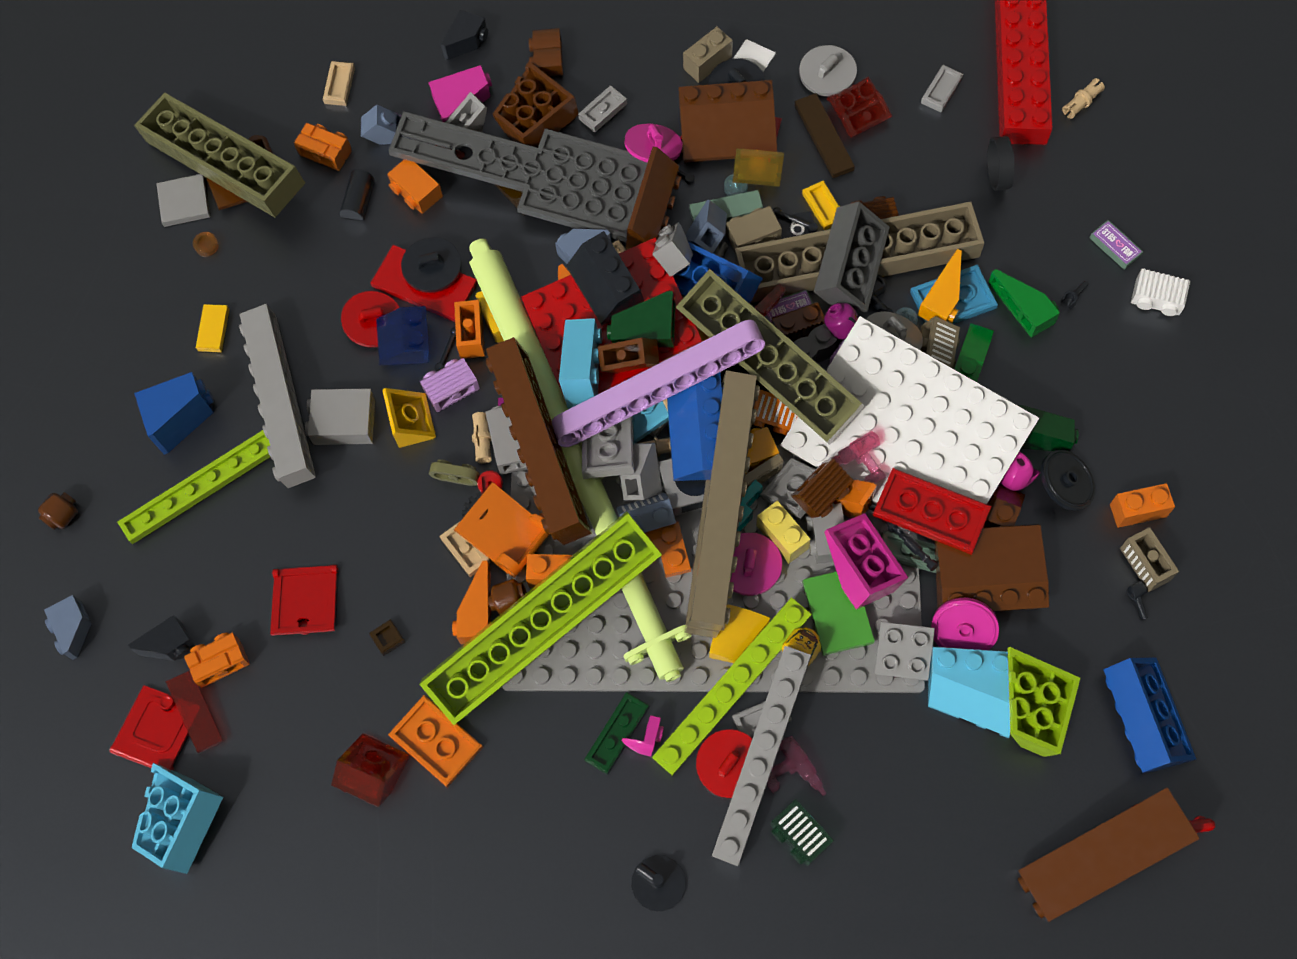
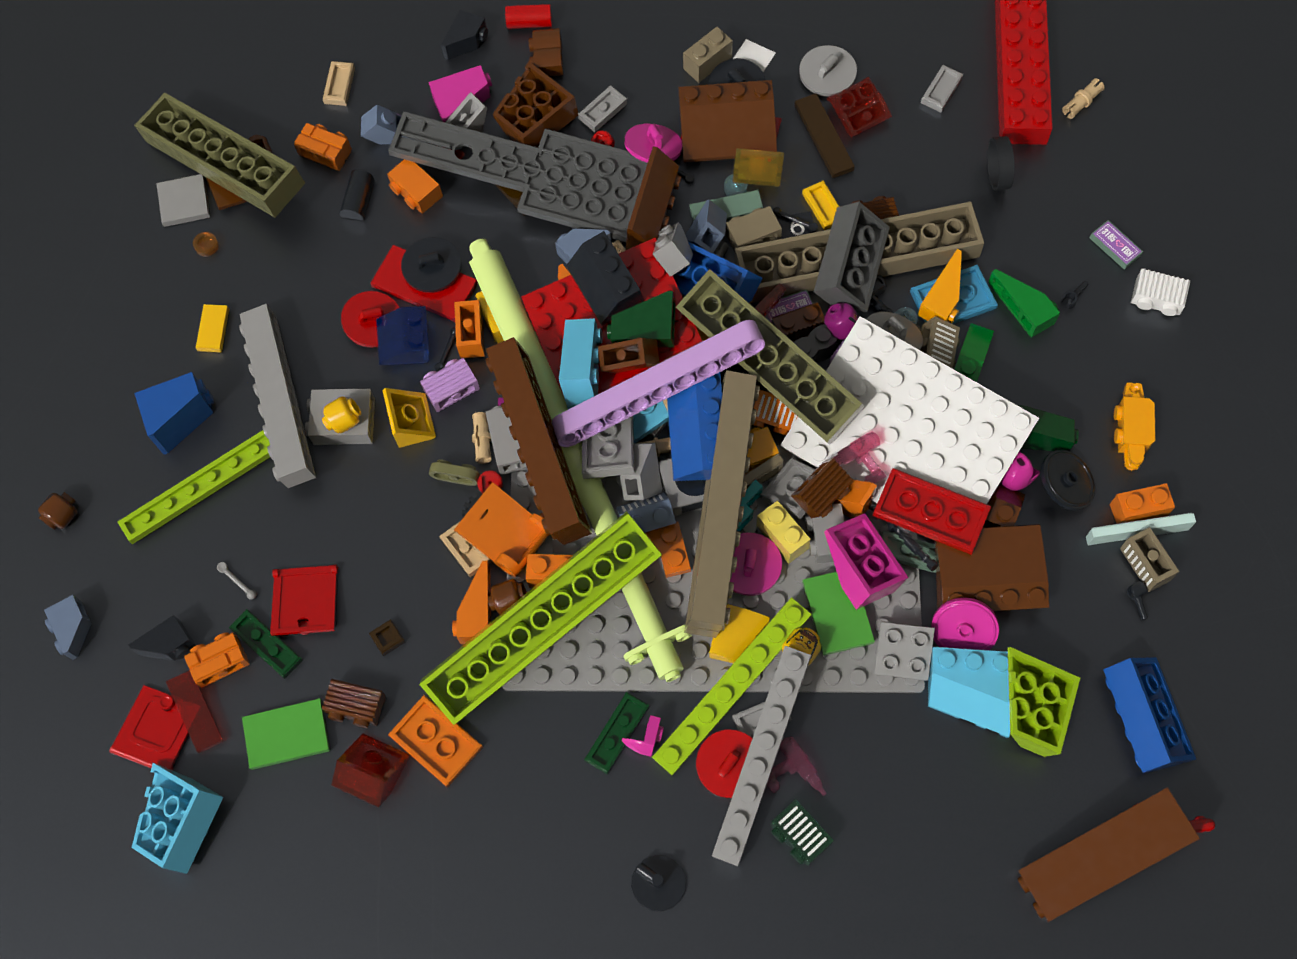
none -> light grey hinge [217,562,257,599]
none -> dark green tile [229,609,303,679]
none -> bright green tile [242,698,330,770]
none -> yellow head [322,396,361,434]
none -> reddish brown brick [322,679,386,728]
none -> red brick [505,4,552,29]
none -> red tile [591,131,615,147]
none -> light aqua tile [1086,513,1196,545]
none -> light orange hinge [1114,383,1155,472]

